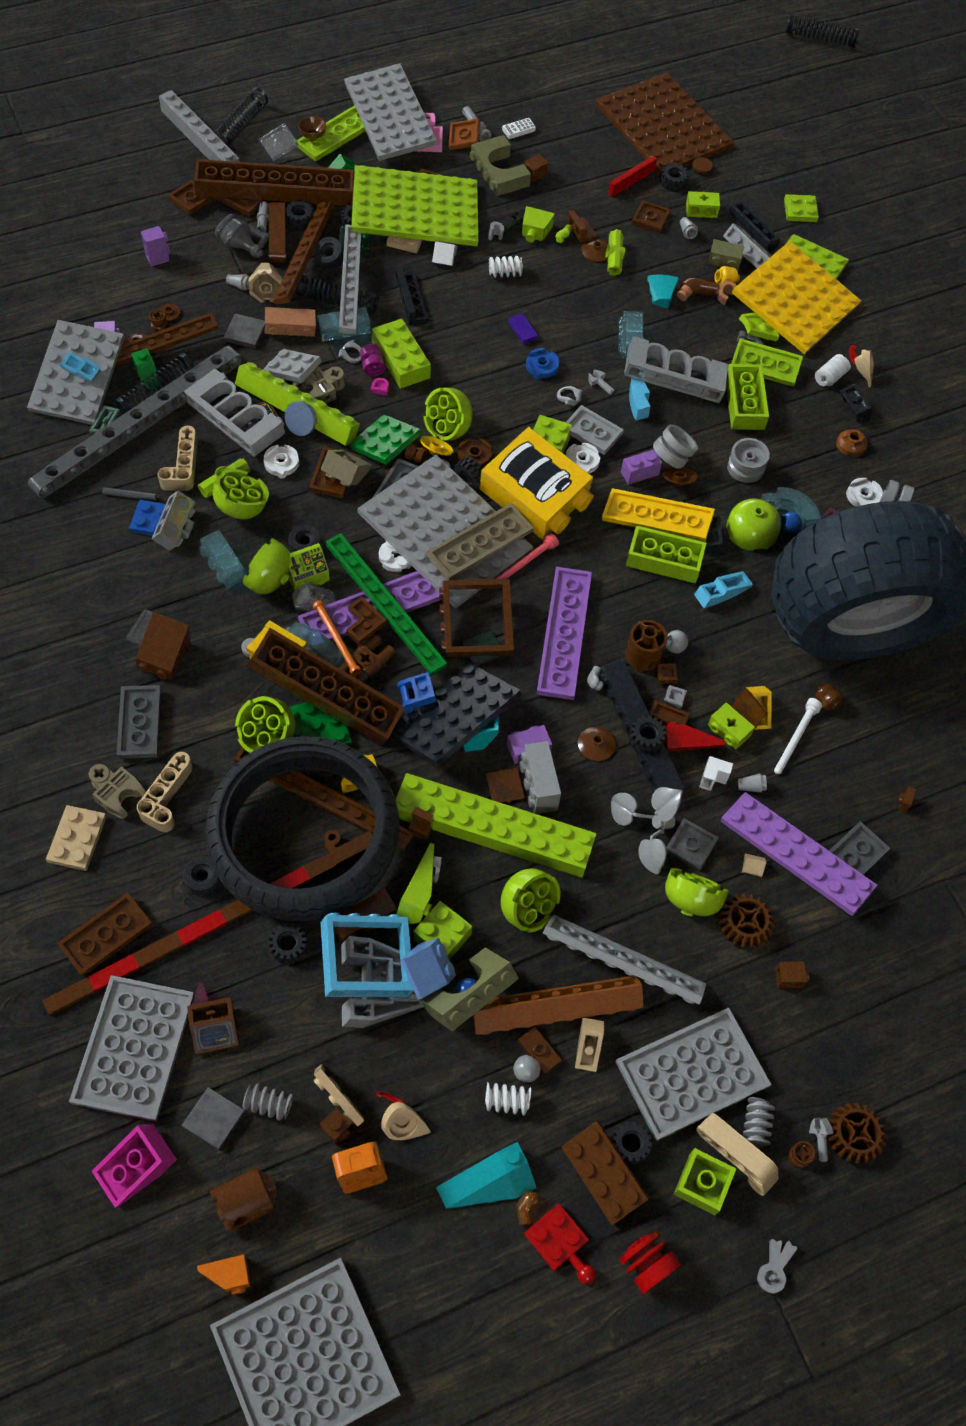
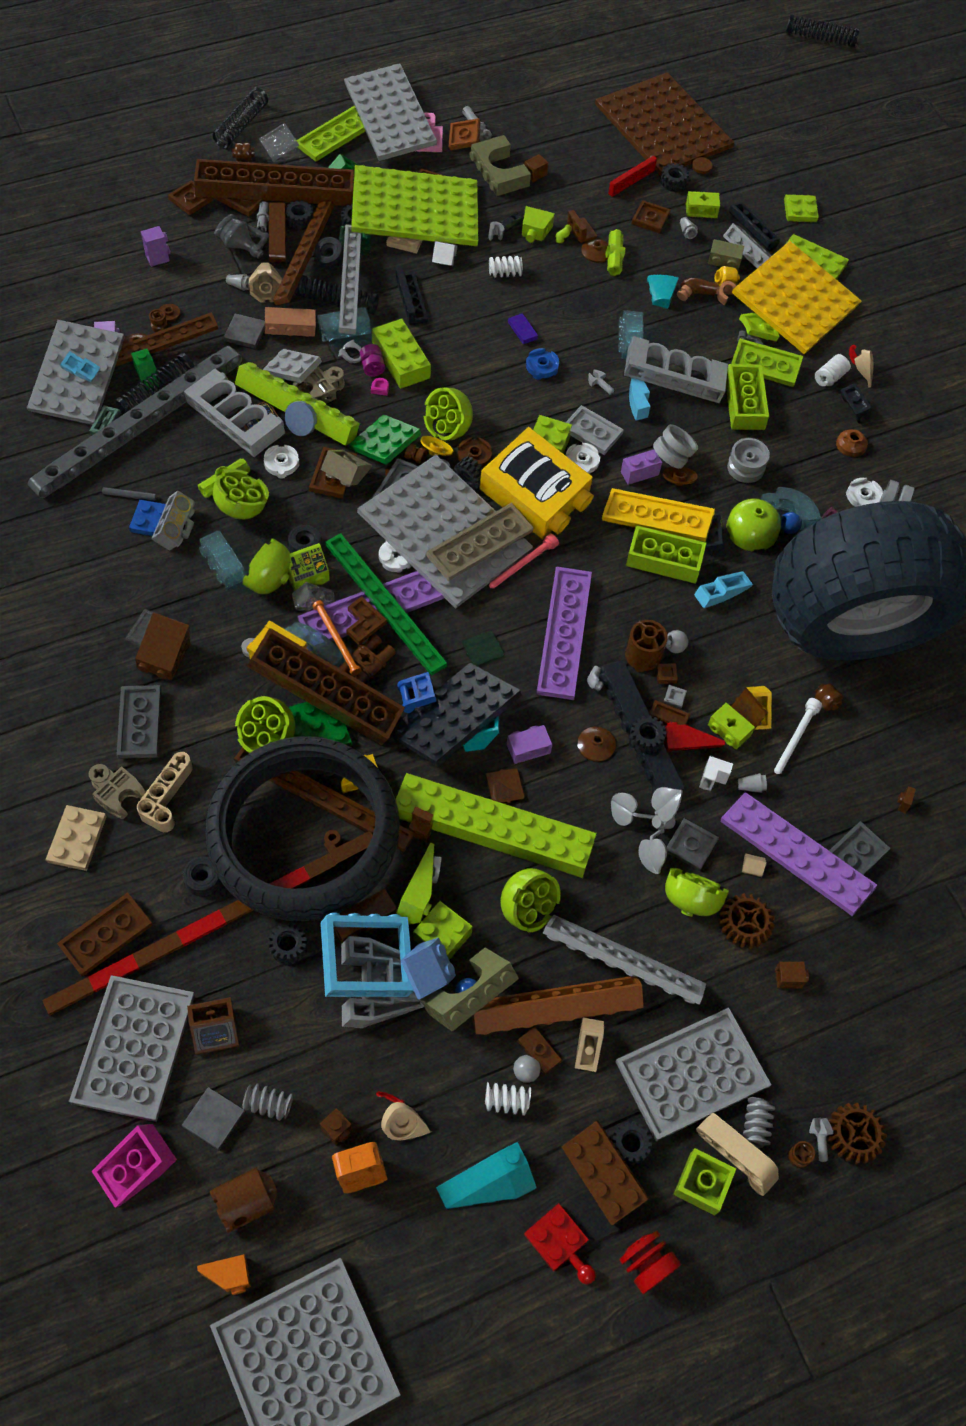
tan beam [157,426,197,491] -> none
light grey brick [159,90,240,162] -> none
clear pink slope [193,982,209,1005] -> none
reddish brown piece [298,116,326,141] -> none
tan wing [314,1064,364,1127] -> none
reddish brown window [439,579,514,657] -> none
white tile [502,118,536,139] -> none
clear orange arm [516,1191,539,1226] -> none
light grey brick [520,741,561,814] -> none
light grey piece [557,386,583,406] -> none
light grey piece [757,1239,797,1294] -> none
none -> reddish brown piece [232,142,255,163]

